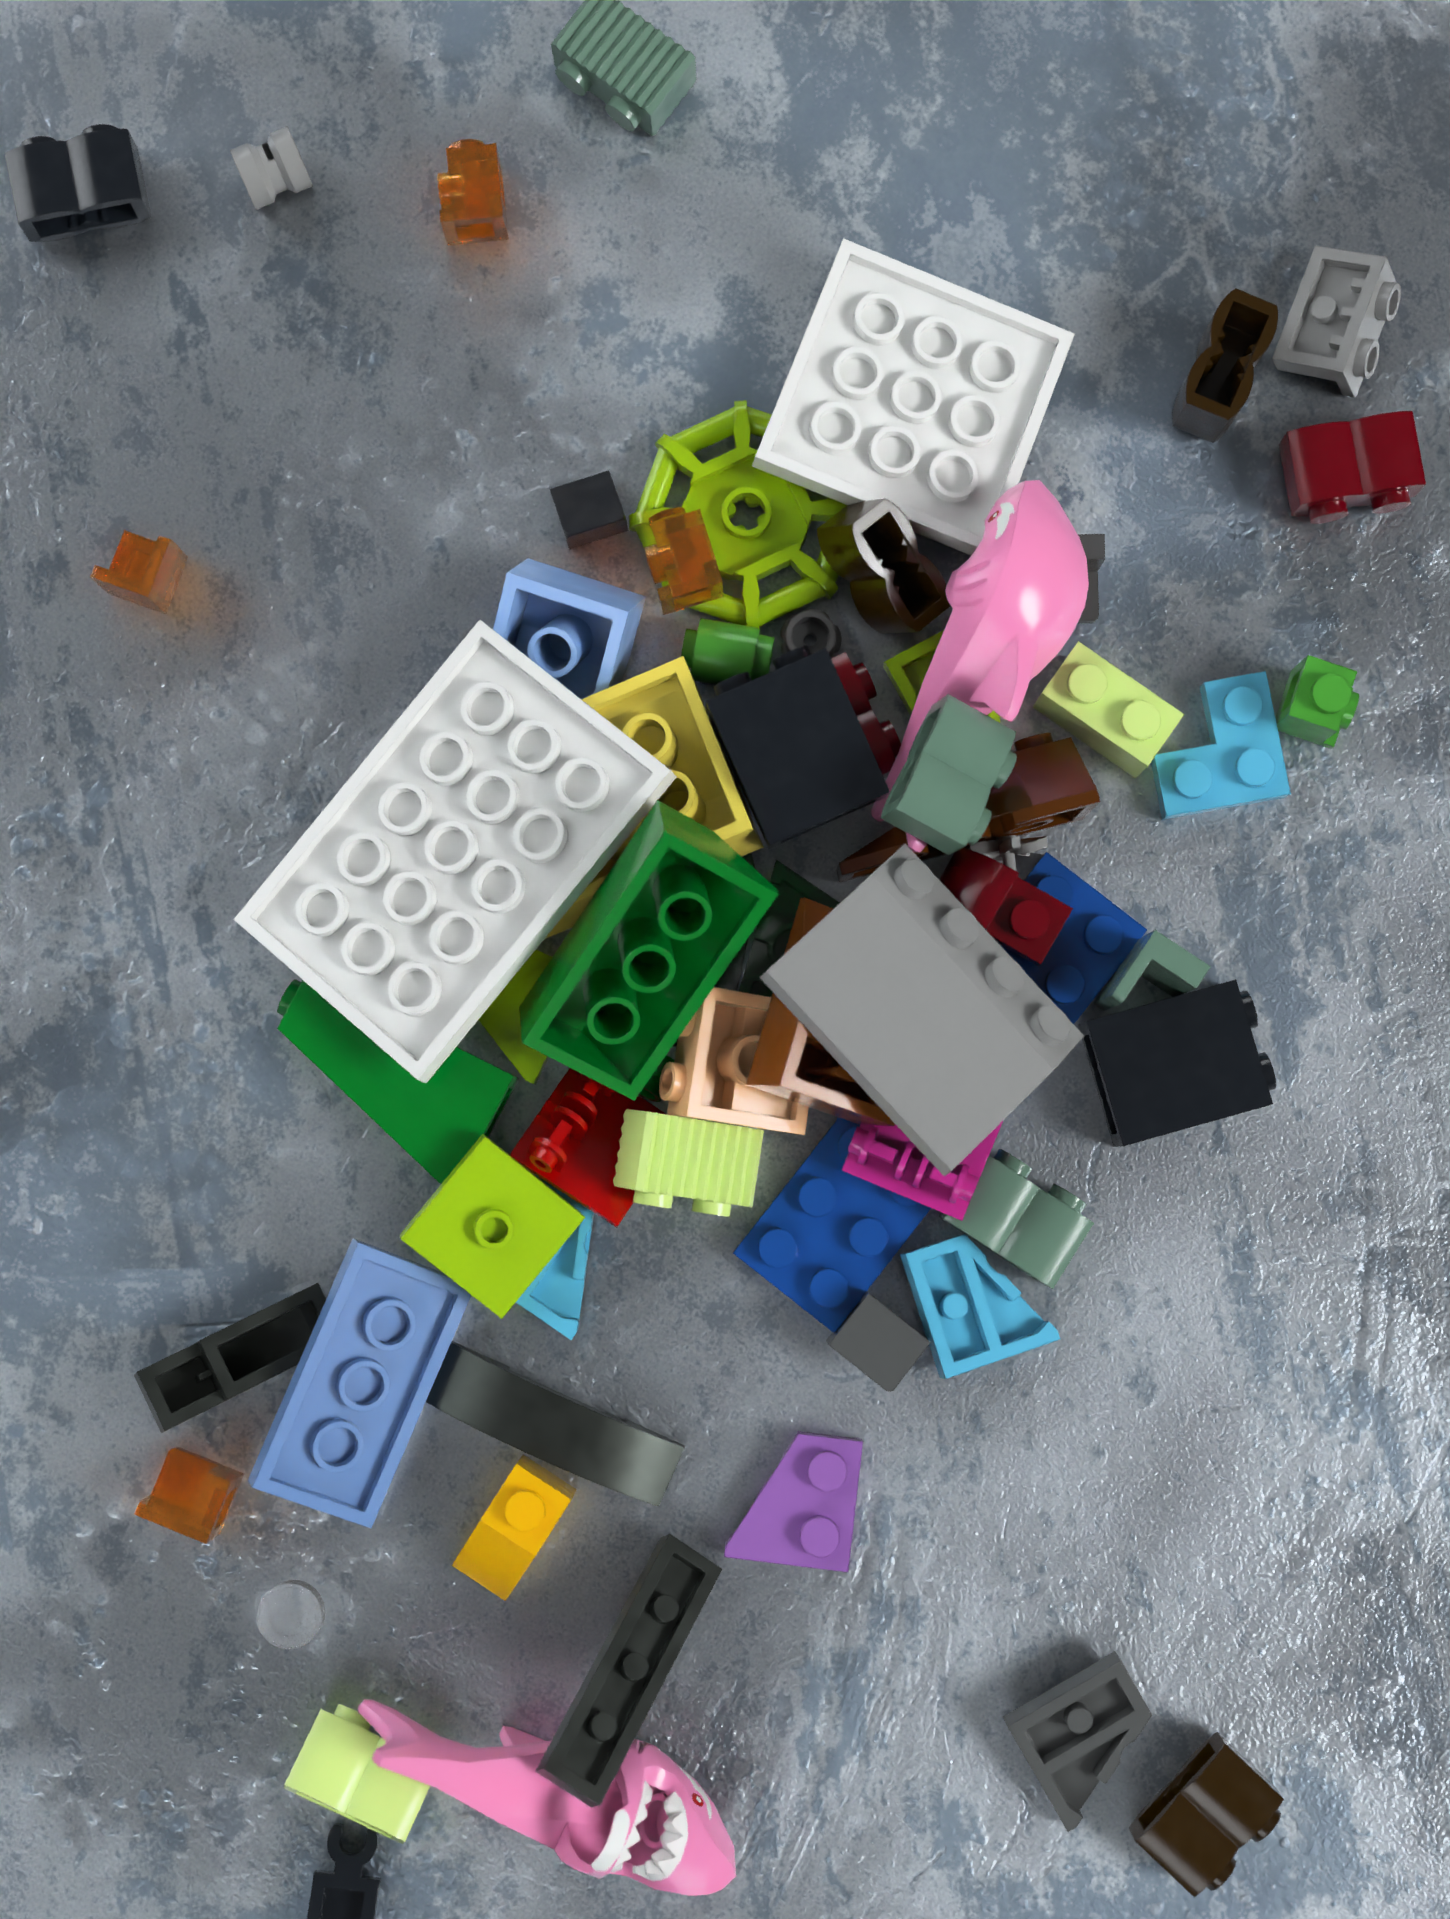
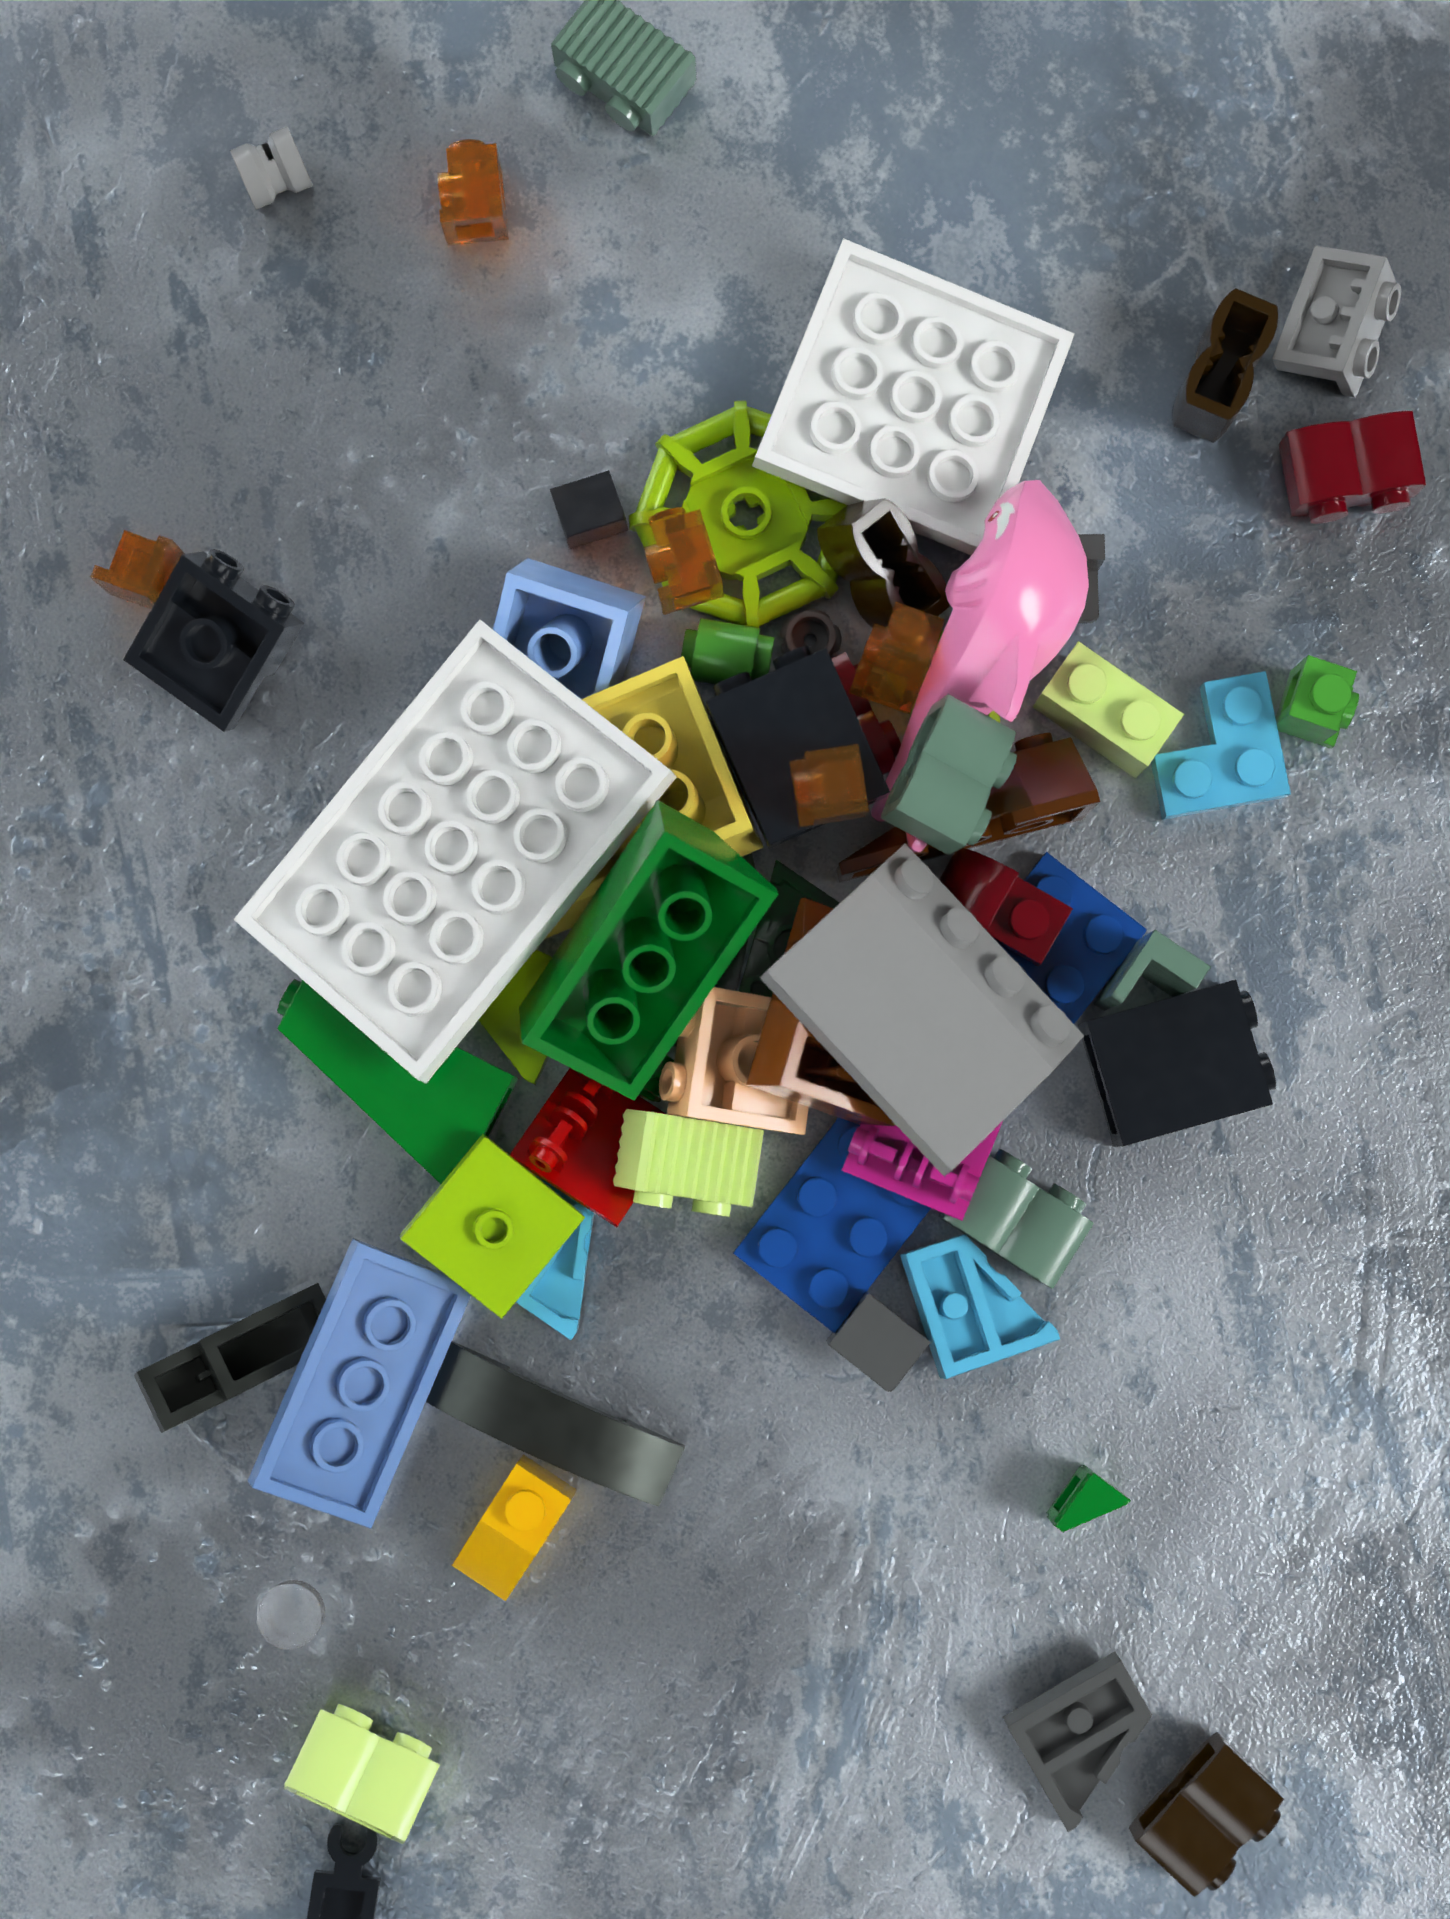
black brick [5,124,151,242] -> none
clear orange panel [135,1447,244,1544] -> none
bright pink piece [358,1699,736,1896] -> none
pearl dark grey plate [536,1534,722,1807] -> none
medium lavender wing [724,1431,863,1572] -> none
light grey plant [970,835,1048,871] -> none
none -> black plate [123,549,304,732]
none -> clear orange brick [789,744,869,827]
none -> clear orange brick [849,602,945,714]
none -> green slope [1046,1465,1131,1532]

